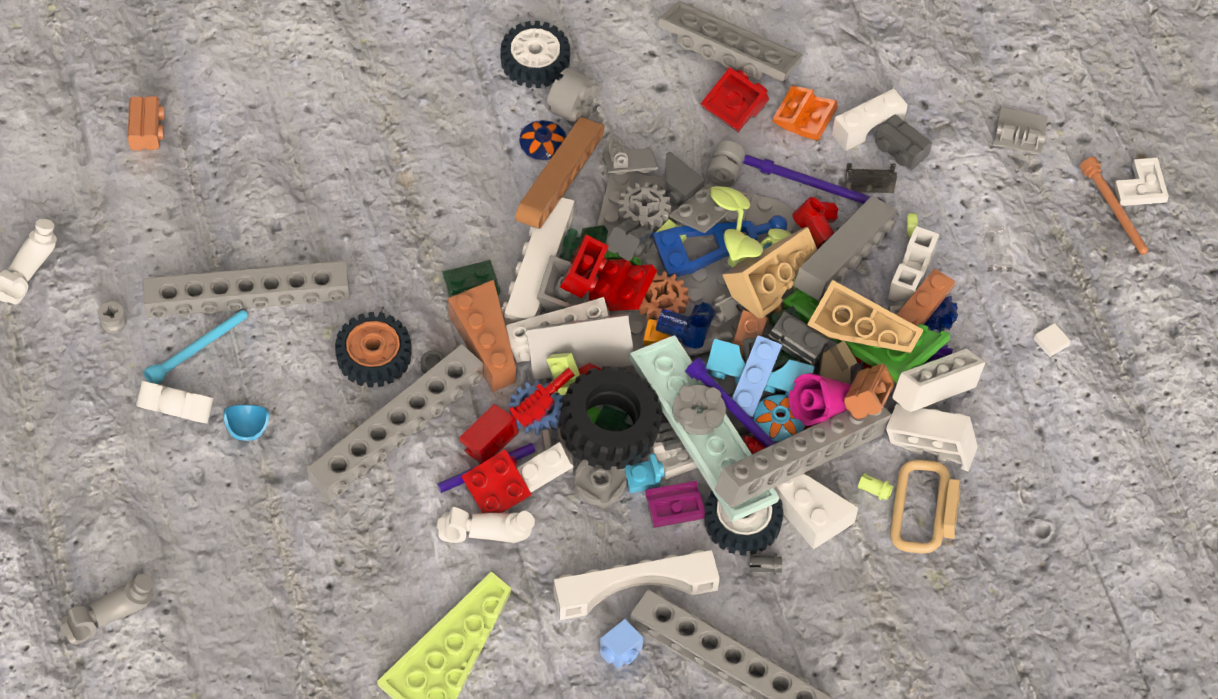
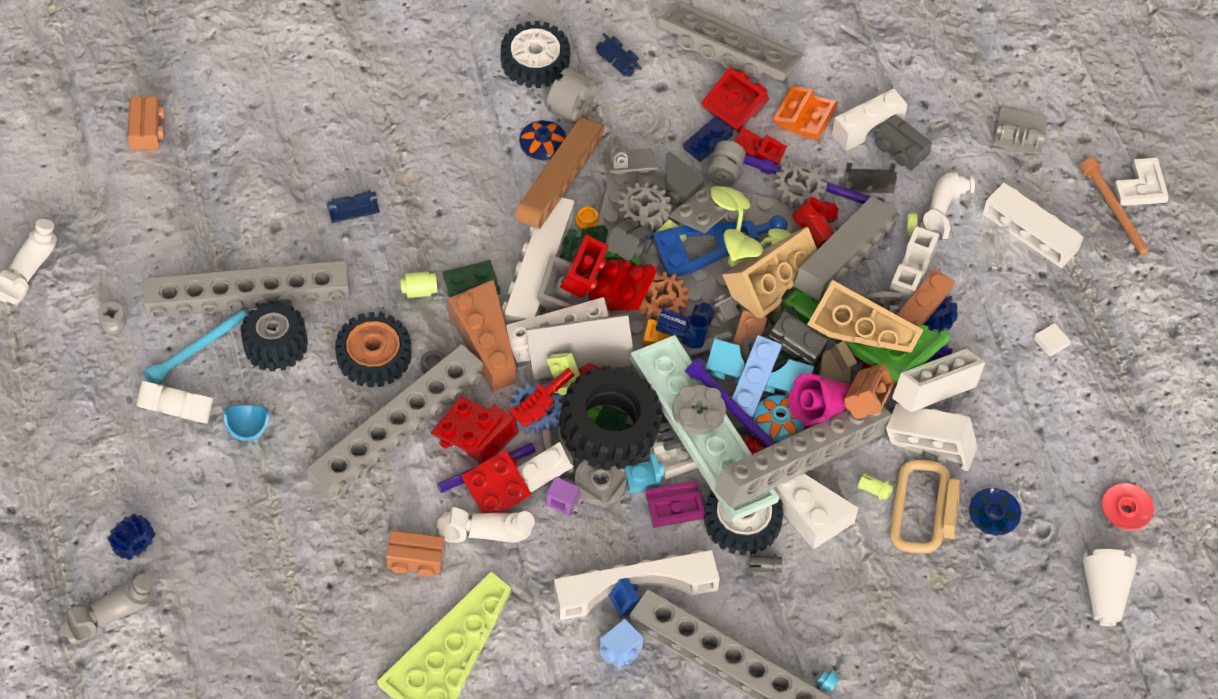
none -> clear blue gear [107,513,156,560]
none -> black wheel [241,302,308,372]
none -> dark blue hinge [326,190,380,223]
none -> nougat brick [386,530,446,577]
none -> yellowish green brick [400,271,437,298]
none -> red hinge [431,396,503,454]
none -> medium lavender plate [546,477,579,516]
none -> light orange plate [575,207,599,230]
none -> dark blue hinge [596,33,642,77]
none -> blue tile [608,578,643,617]
none -> clear blue hinge [683,116,734,162]
none -> red slope [734,127,787,165]
none -> light grey gear [773,161,827,209]
none -> medium azure plate [815,669,840,693]
none -> light grey wheel [861,291,901,307]
none -> white piece [920,172,975,239]
none -> clear blue dish [969,488,1022,536]
none -> white brick [983,183,1083,268]
none -> white cone [1083,549,1137,626]
none -> coral dish [1101,483,1155,531]

